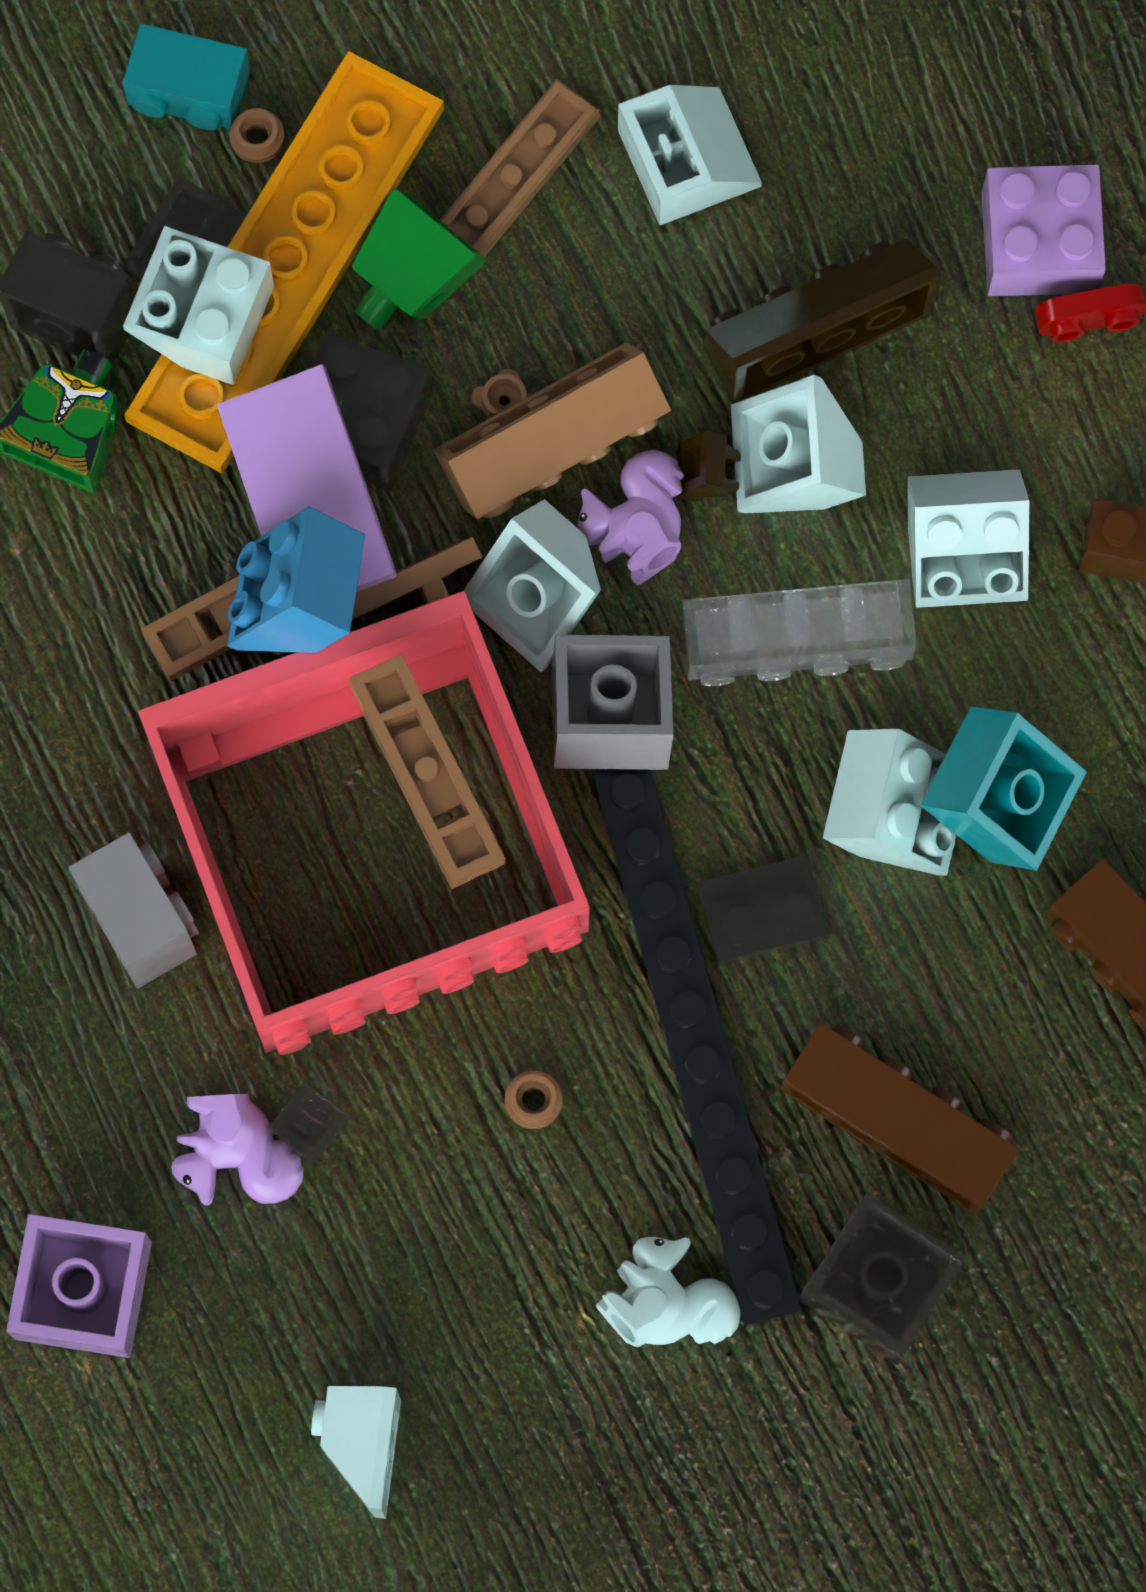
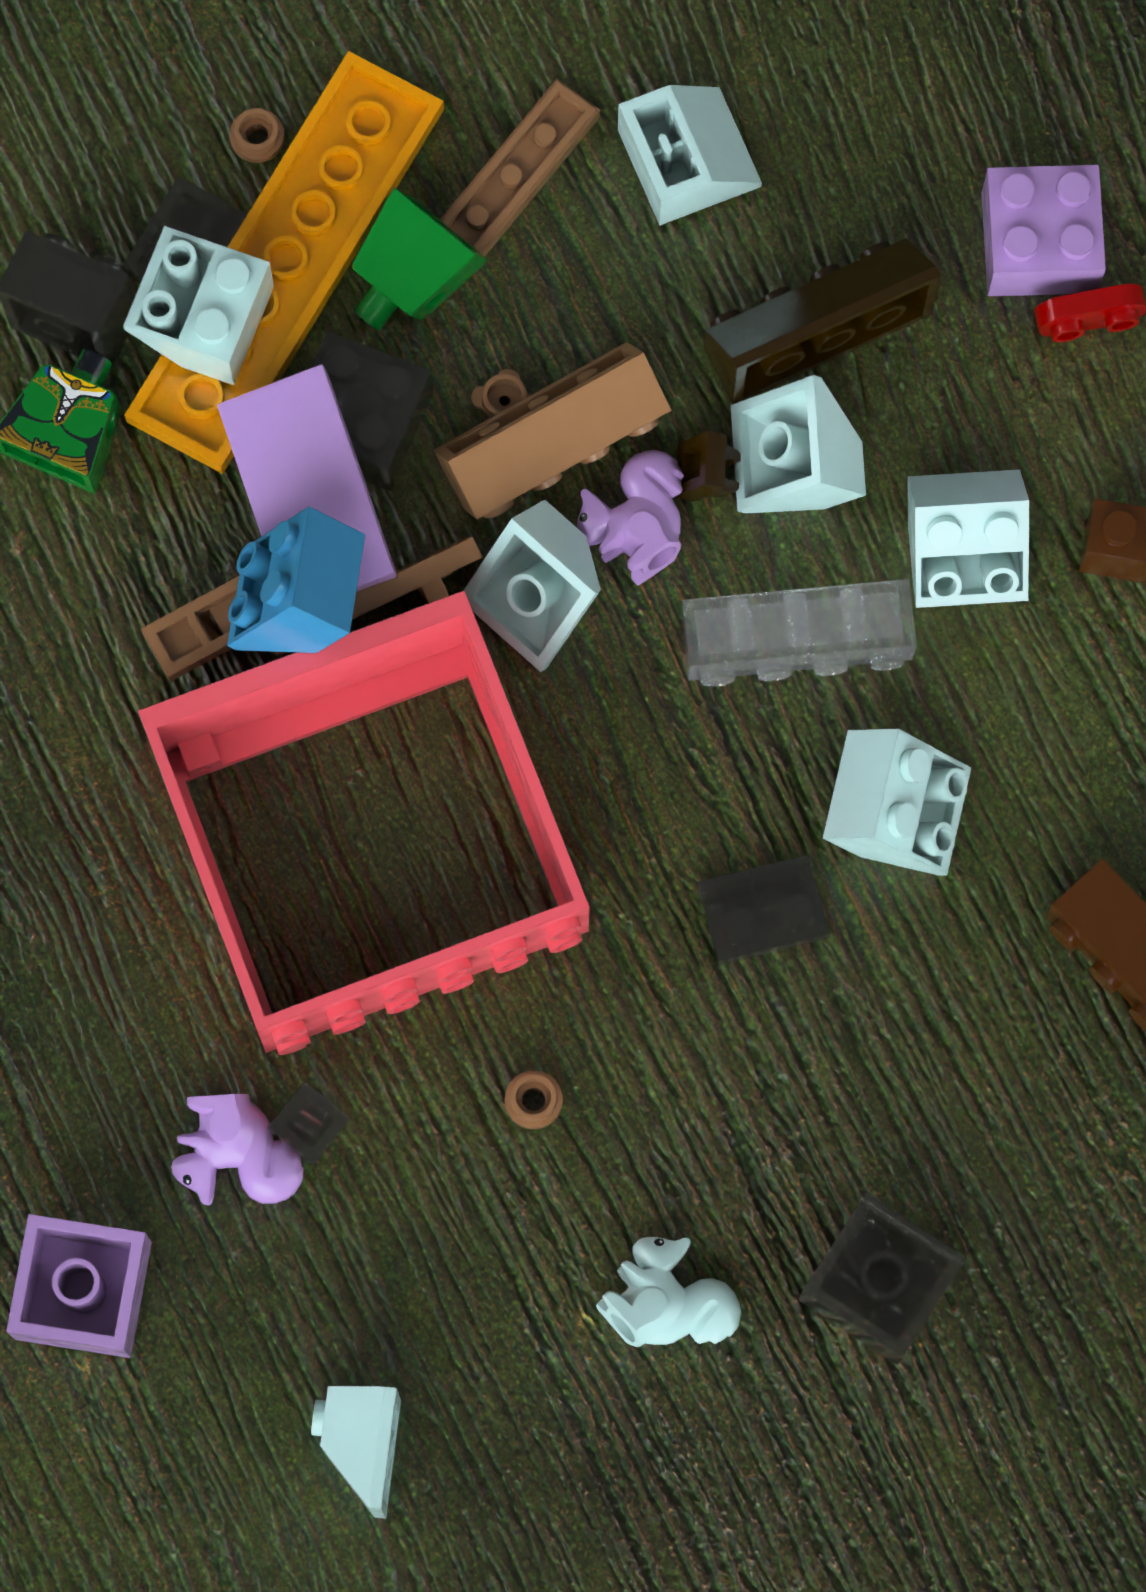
light grey brick [68,832,199,989] -> none
teal brick [122,23,251,130] -> none
medium nougat hinge [348,654,505,889] -> none
light grey brick [551,635,673,770] -> none
black plate [592,769,802,1329] -> none
reddish brown brick [780,1023,1019,1216] -> none
teal brick [920,706,1087,871] -> none

